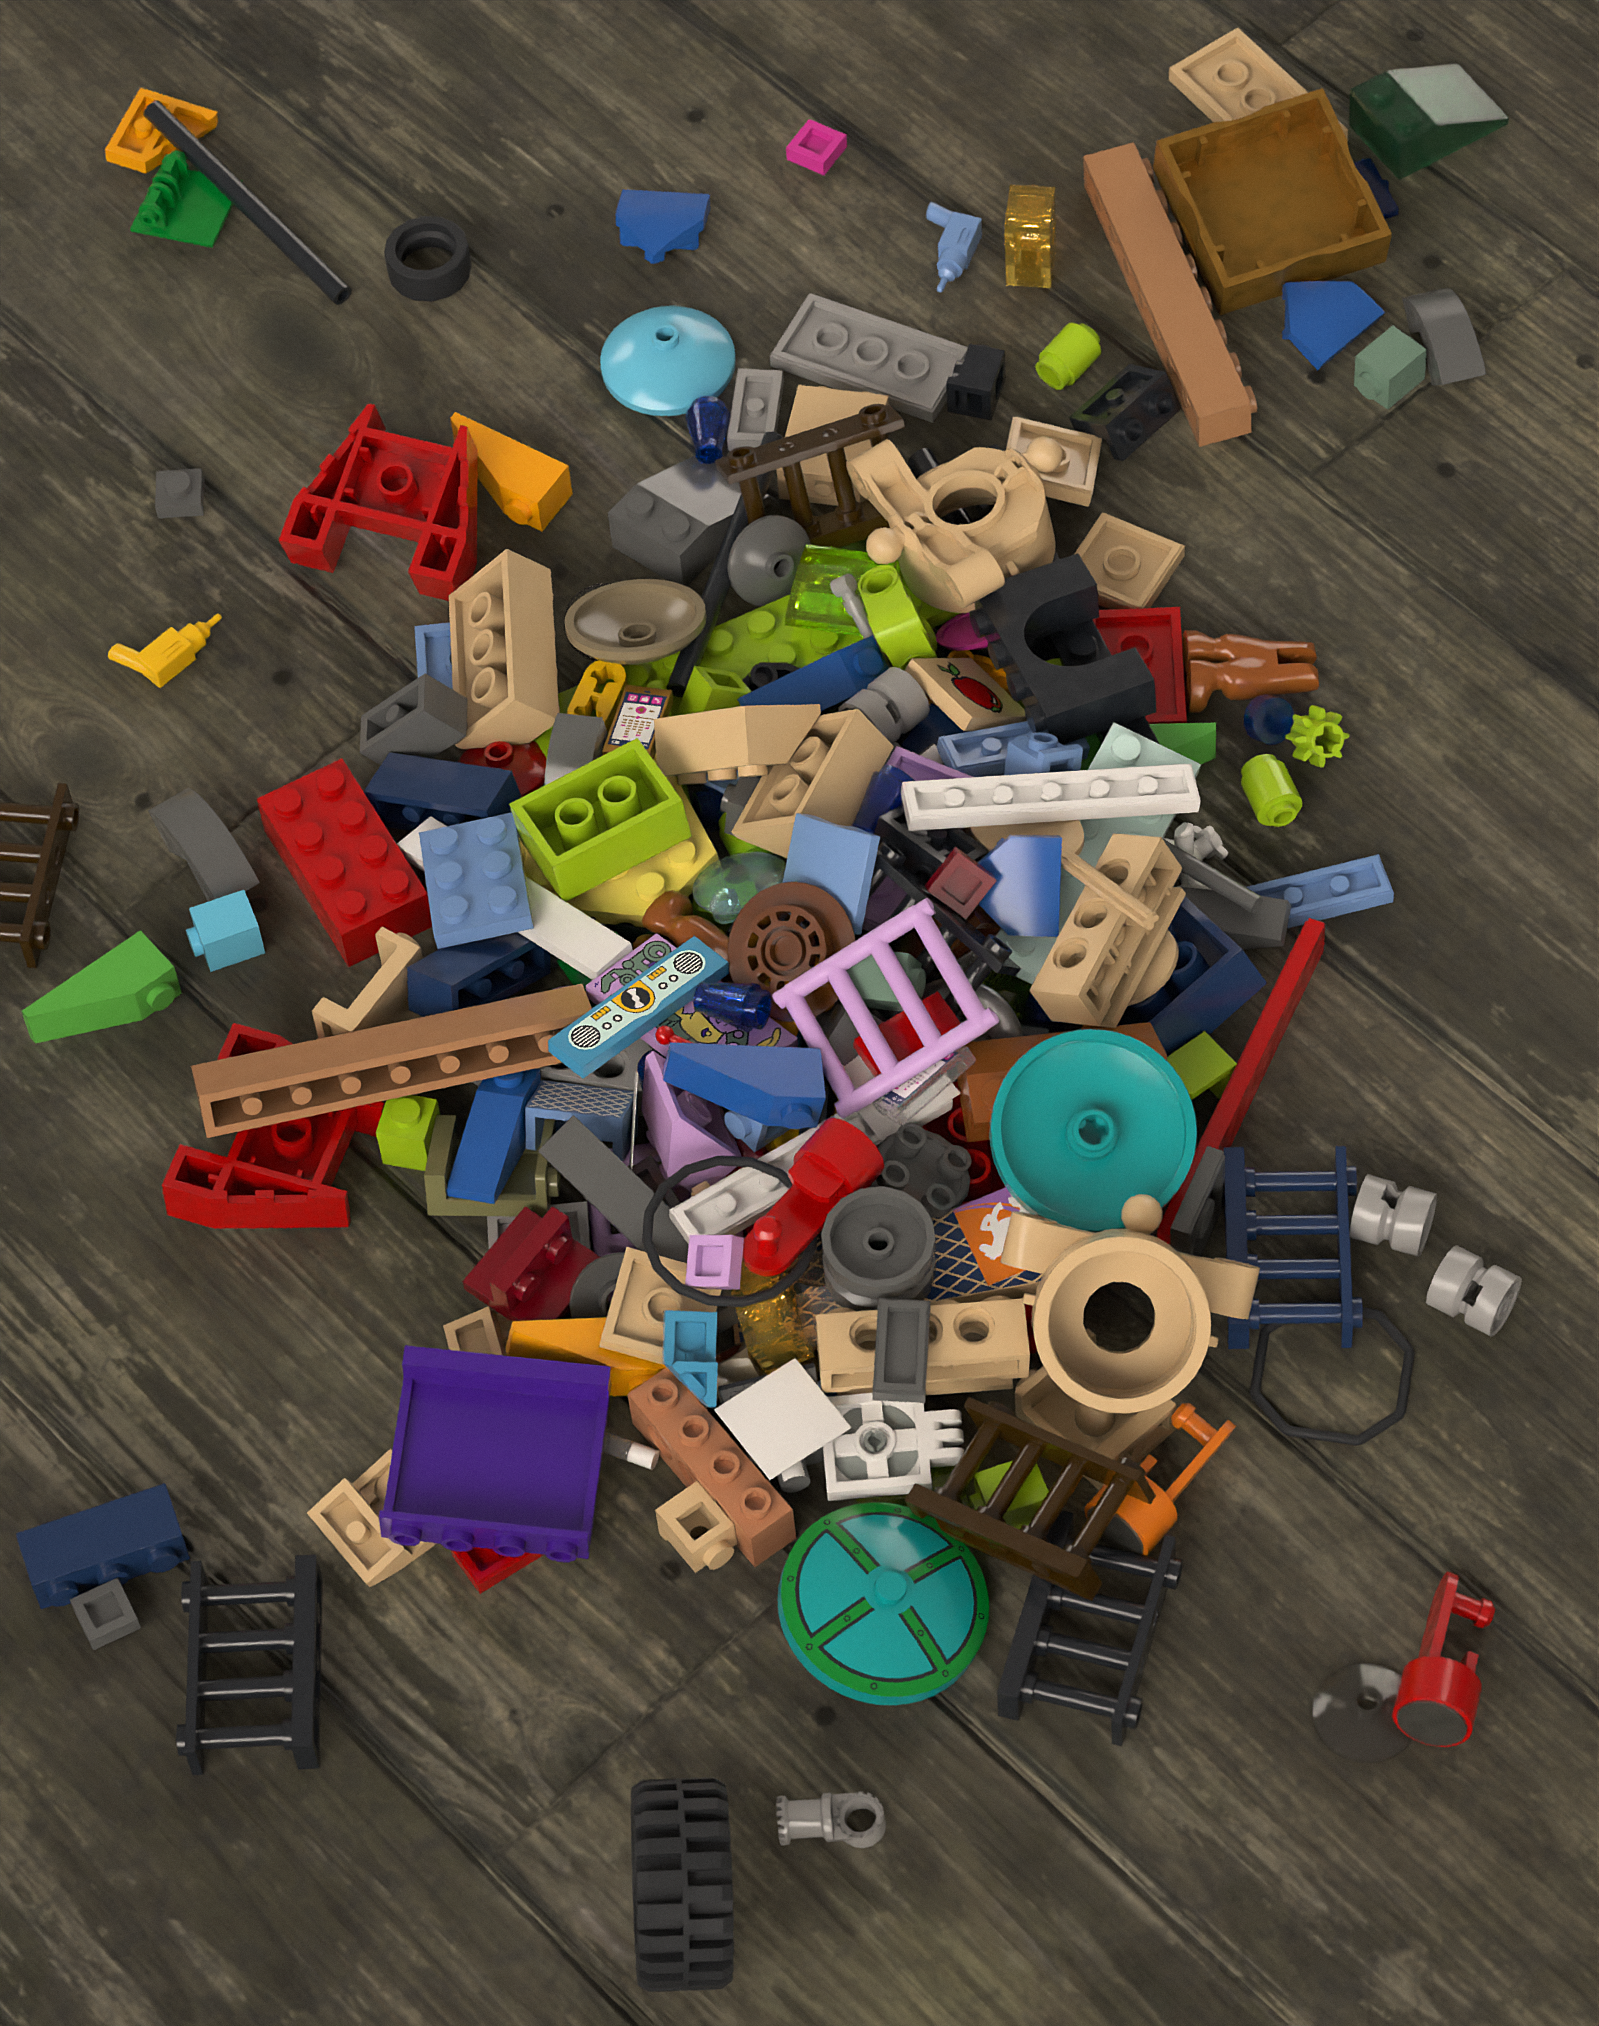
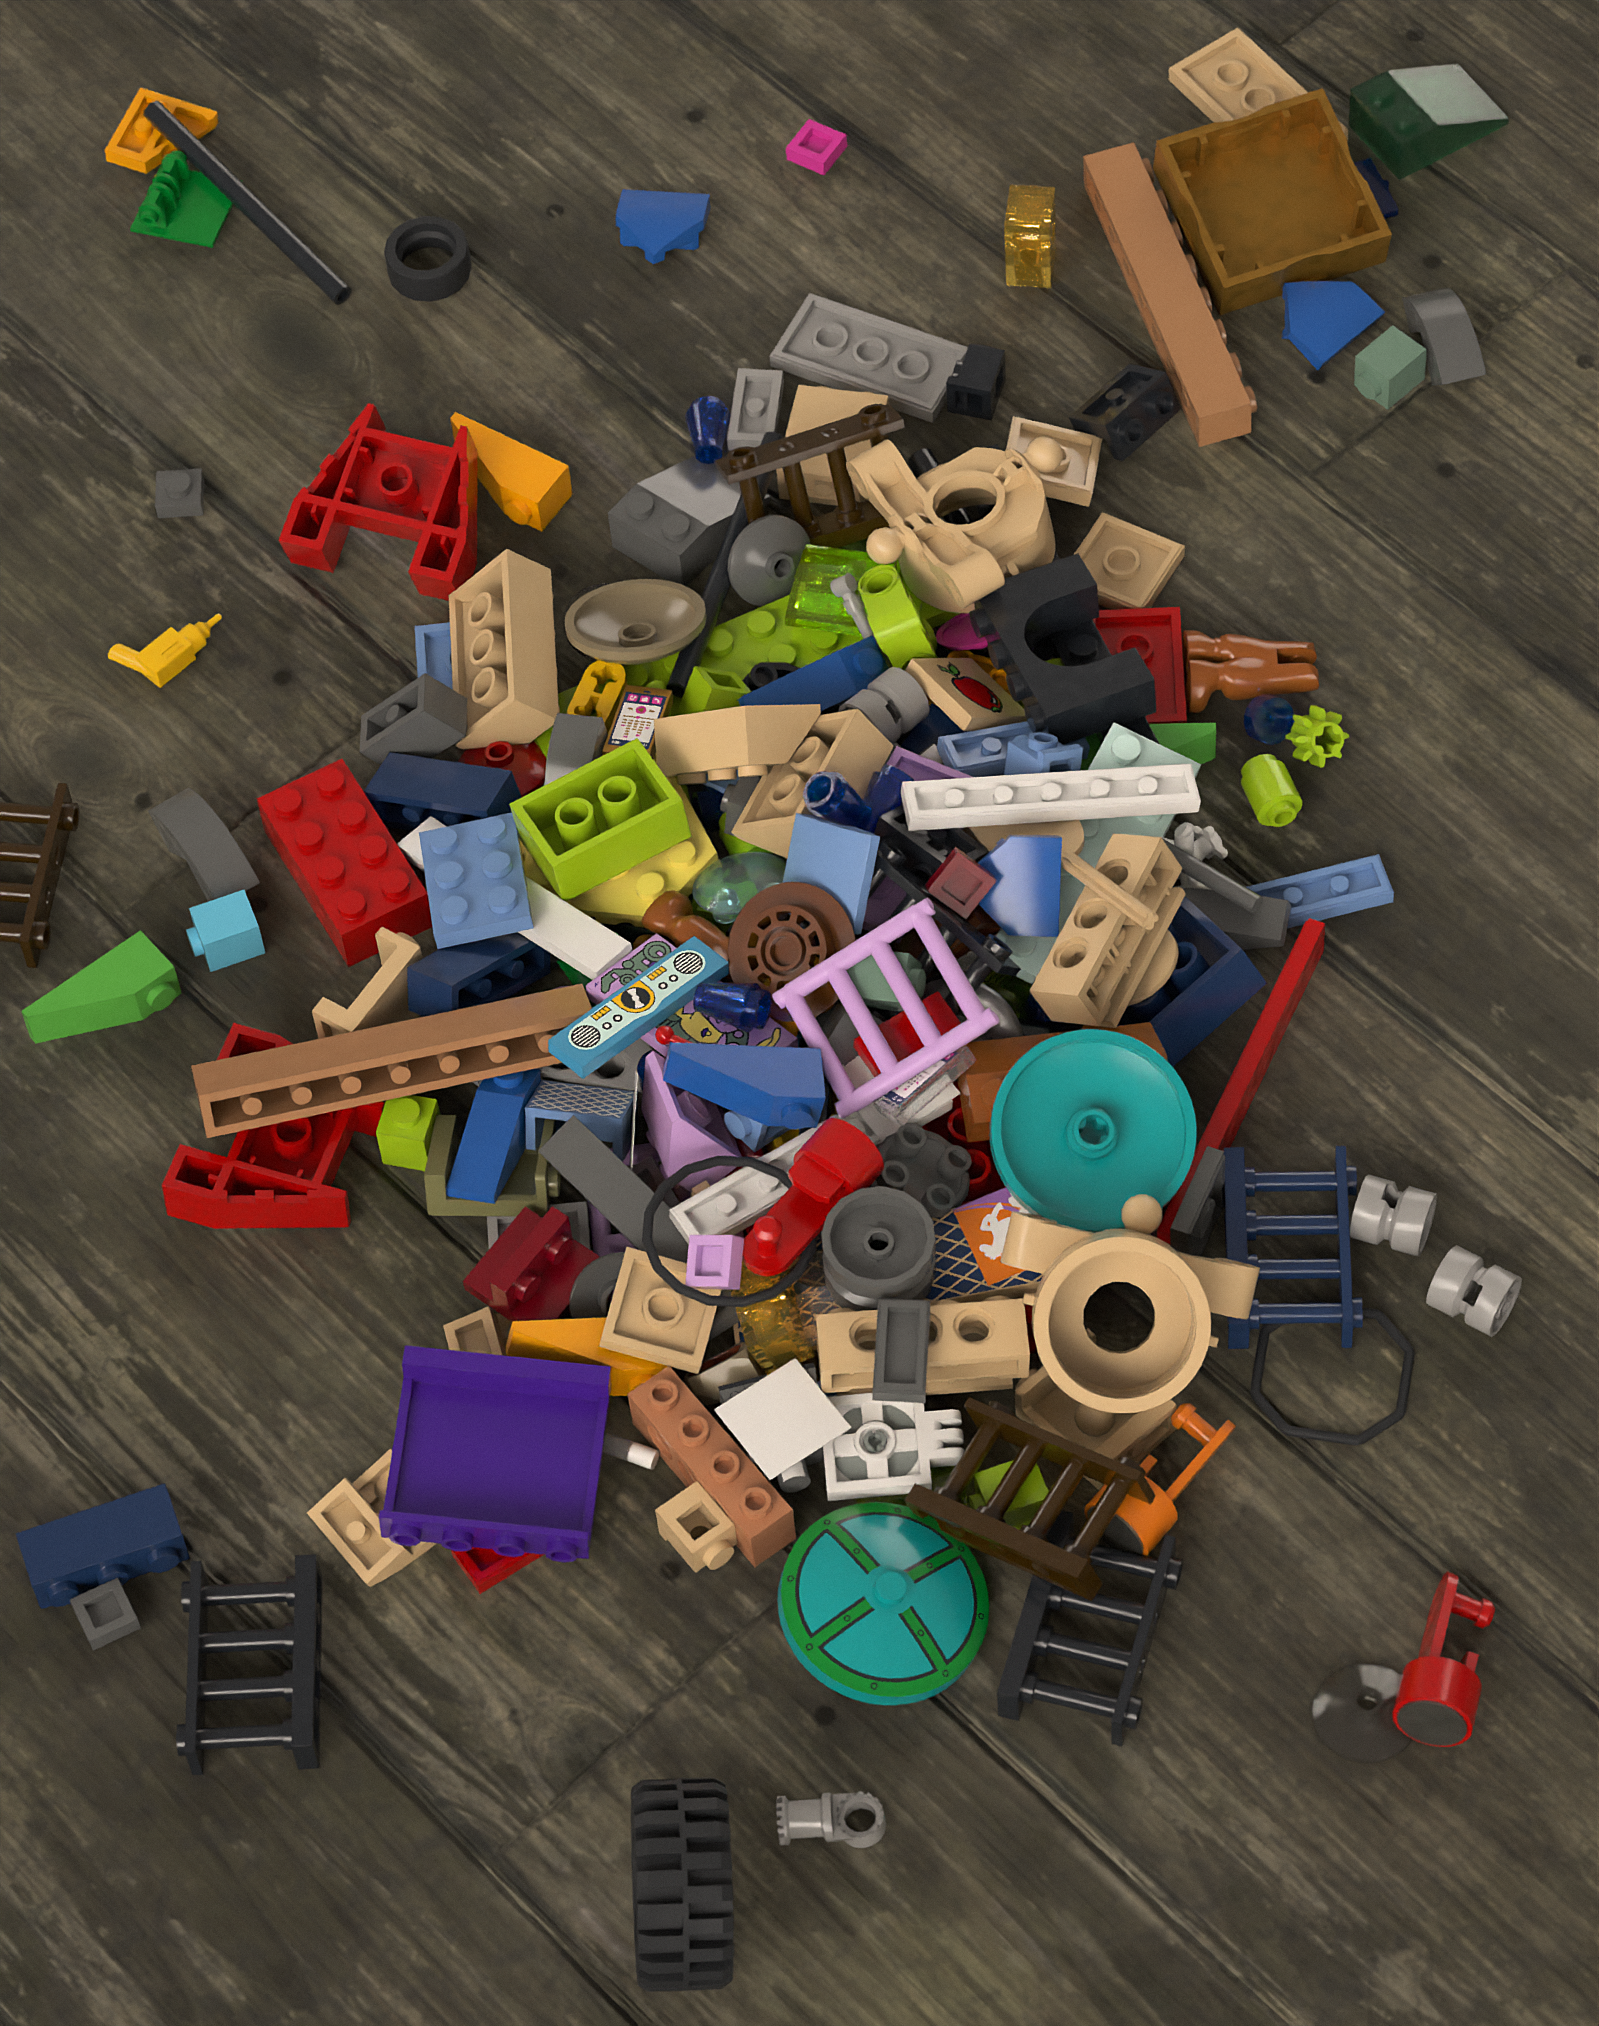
medium azure dish [600,306,736,416] -> none
dark azure slope [663,1310,718,1408] -> none
medium blue piece [926,202,982,293] -> none
lime brick [1035,323,1101,390] -> none
lime panel [1167,1031,1237,1099] -> none
none -> clear blue cone [803,771,872,829]

